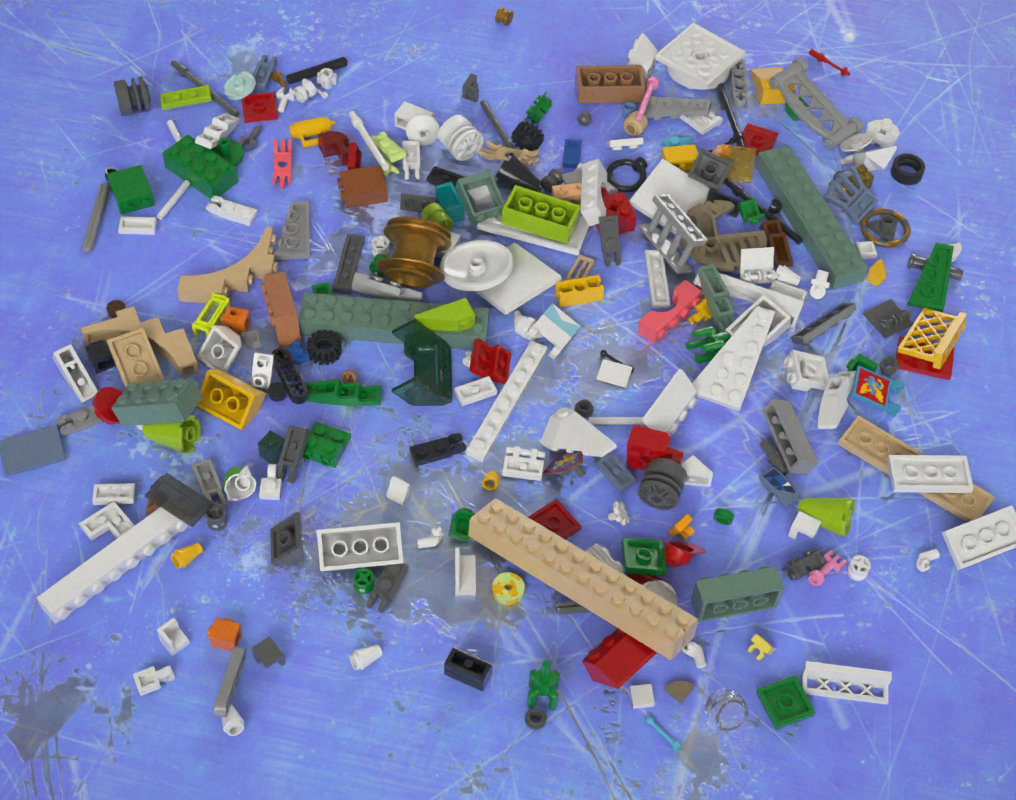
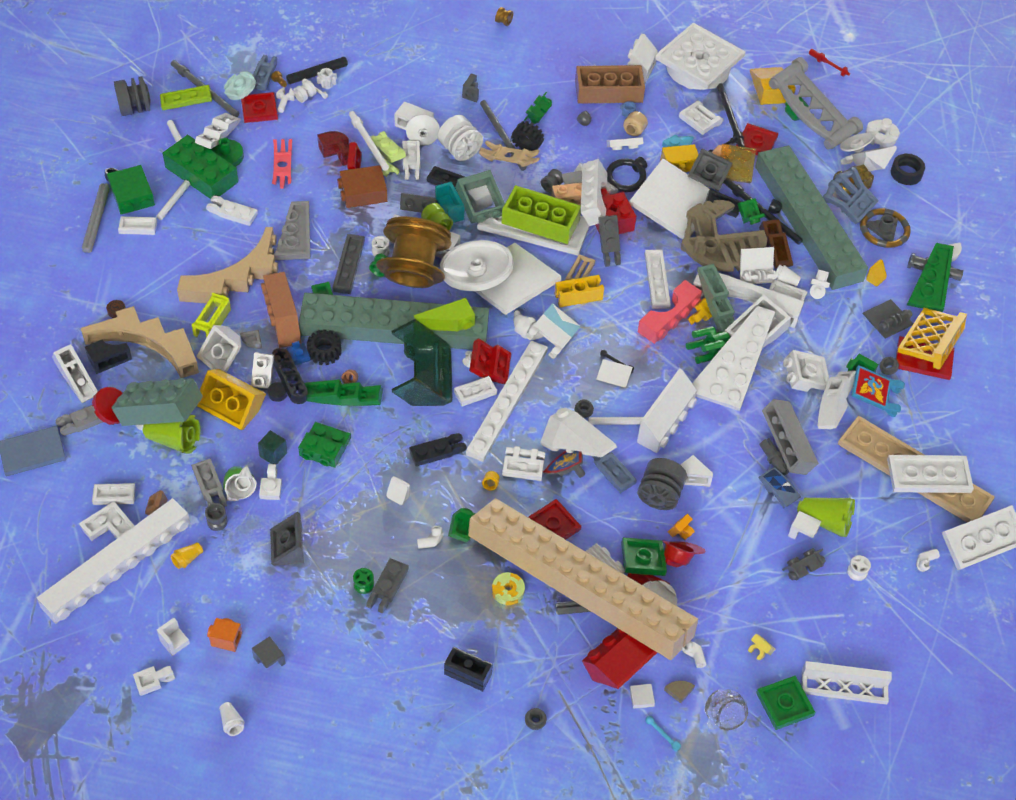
tan plate [106,328,165,389] -> none
clear smoke piece [145,473,214,527] -> none
light grey beam [214,646,247,717] -> none
orange brick [220,306,251,335] -> none
flat silver bar [240,126,262,152] -> none
dark grey hinge [276,425,310,483] -> none
yellow piece [289,117,336,148] -> none
white slope [317,522,403,572] -> none
white cone [349,644,382,671] -> none
light grey bracket [351,272,423,302] -> none
white panel [455,548,476,595] -> none
black cone [495,154,543,193] -> none
green plant [527,661,560,711] -> none
blue tile [562,139,582,169] -> none
white plant [608,501,630,526] -> none
red hinge [627,425,684,470] -> none
bright pink piece [636,76,659,121] -> none
light grey fence [639,193,708,274] -> none
light grey wing [644,96,711,120] -> none
sand green brick [691,566,784,623] -> none
green tile [713,508,734,525] -> none
light grey beam [730,59,748,108] -> none
dark grey plate [791,303,857,345] -> none
bright pink hinge [808,549,847,586] -> none
white tile [855,241,877,259] -> none

